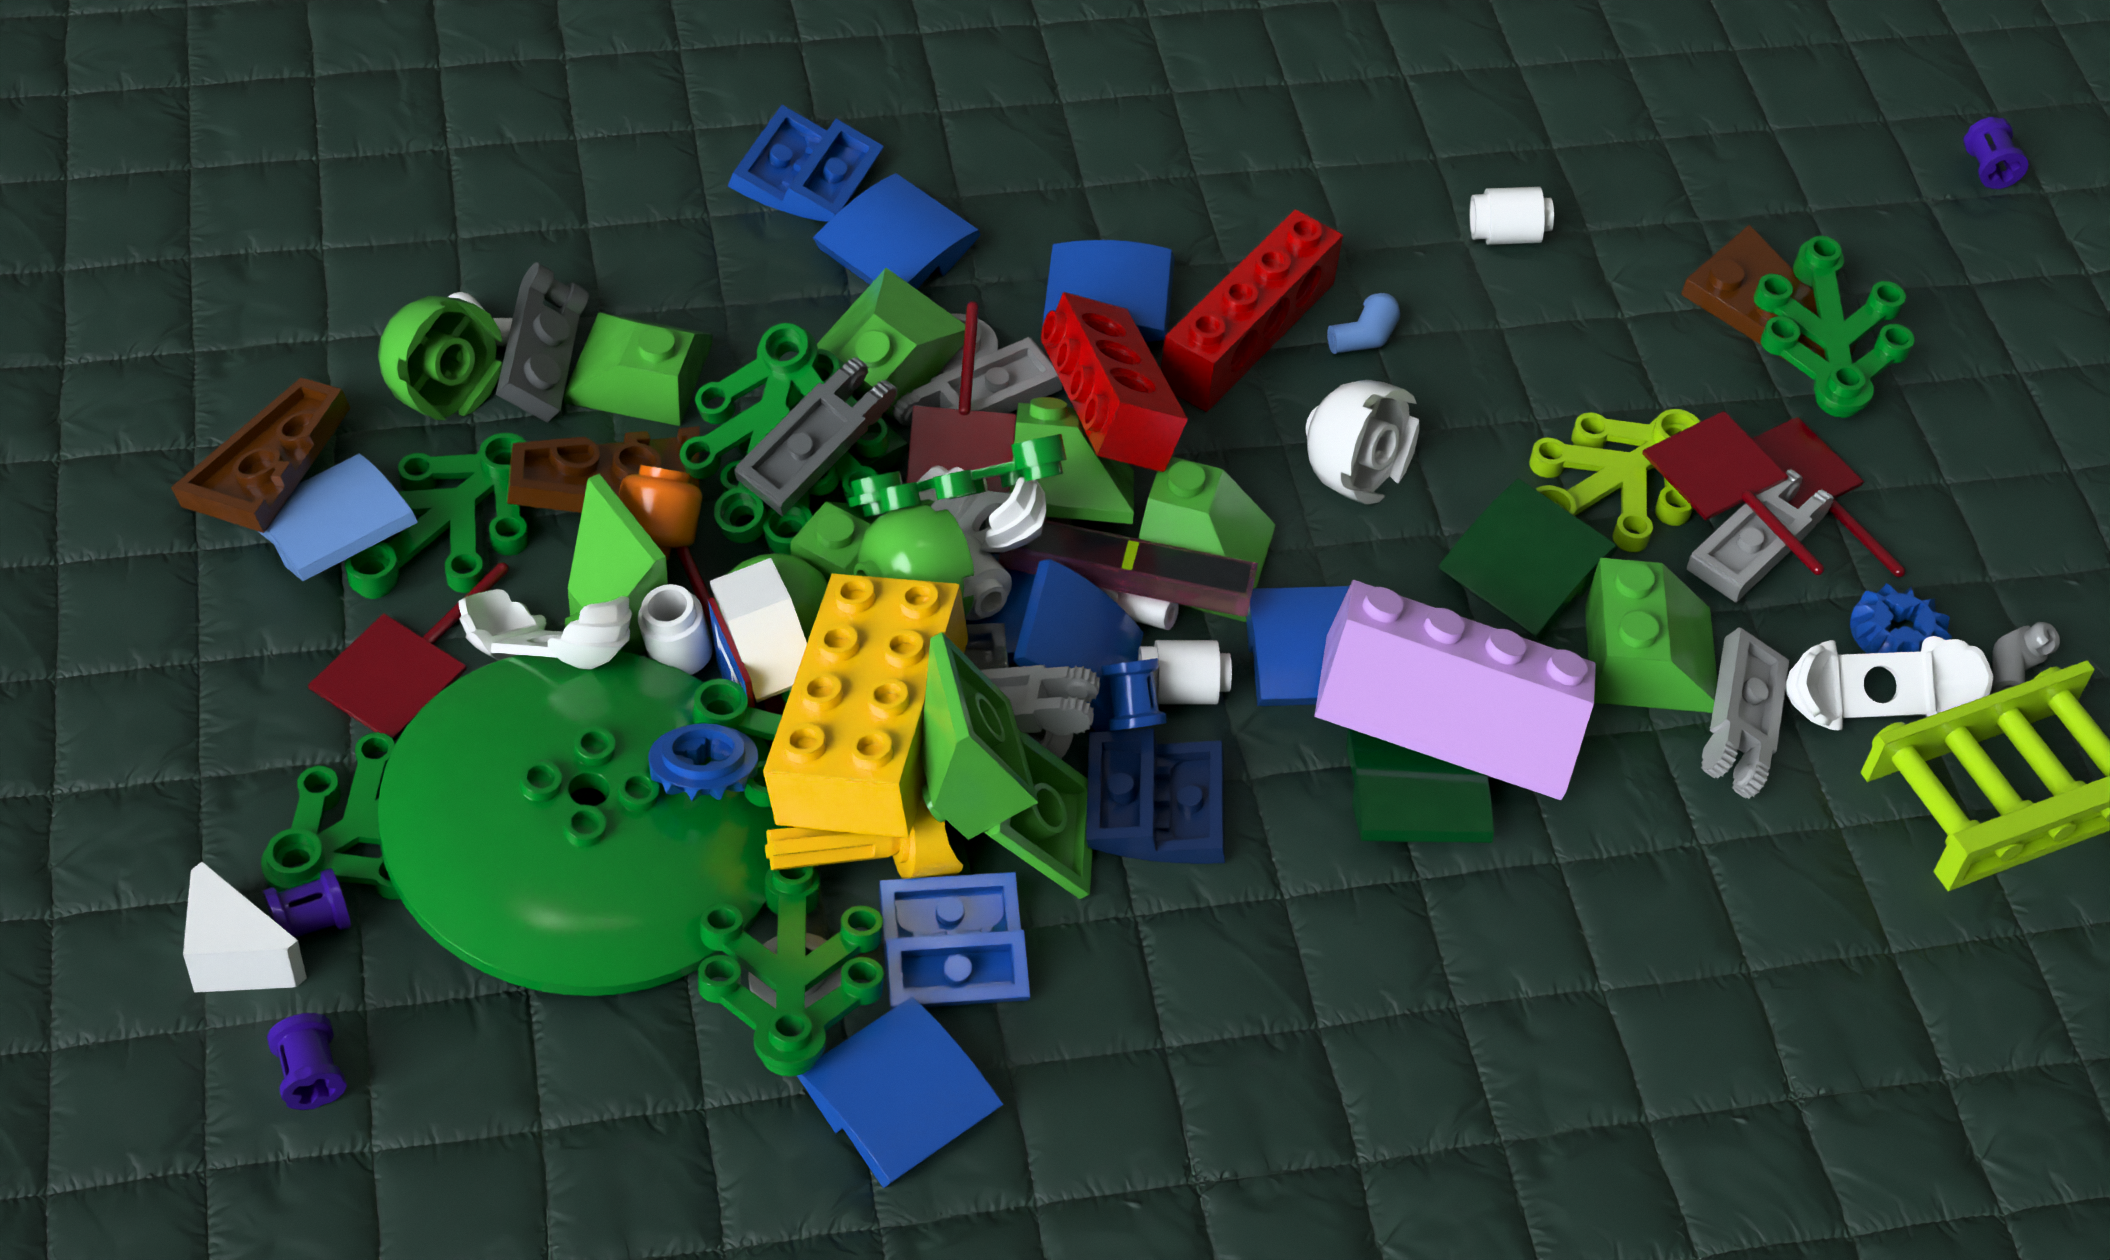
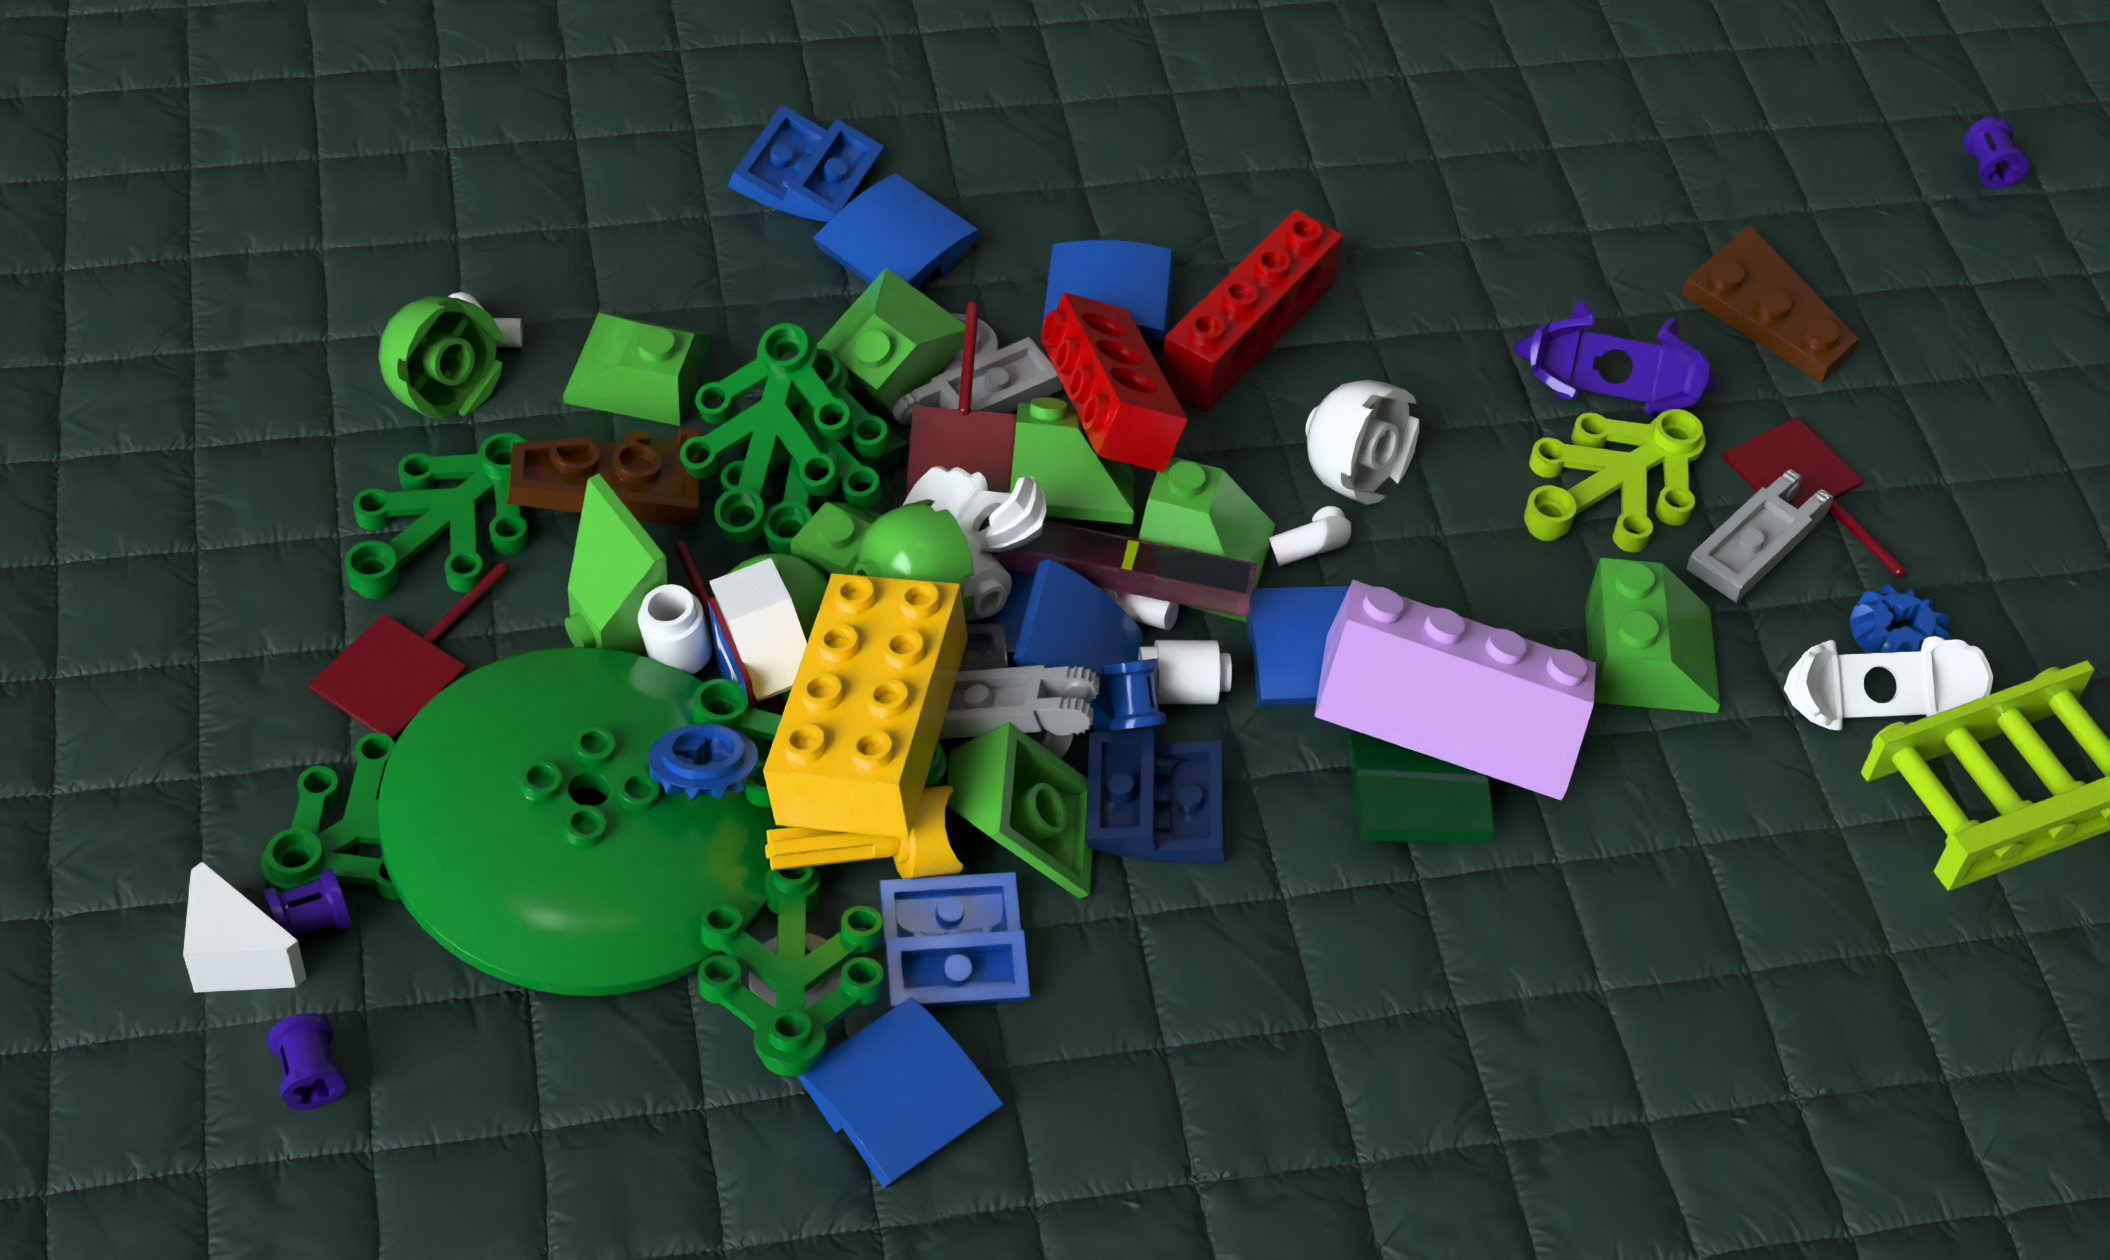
reddish brown wing [171,377,351,533] -> none
medium blue slope [258,453,418,581] -> none
white piece [459,589,632,670] -> none
dark grey plate [496,262,589,423] -> none
orange head [619,465,702,560] -> none
dark grey hinge [734,357,898,516] -> none
green plant [847,434,1067,517] -> none
bright green slope [920,632,1038,840] -> none
medium blue arm [1327,293,1400,354] -> none
dark green slope [1438,478,1619,641] -> none
white brick [1470,187,1554,245] -> none
dark red piece [1642,411,1824,575] -> none
light grey hinge [1701,627,1789,799] -> none
green plant [1753,236,1915,418] -> none
light grey arm [1992,622,2060,693] -> none
none -> white arm [1269,506,1351,566]
none -> dark purple piece [1513,300,1718,418]

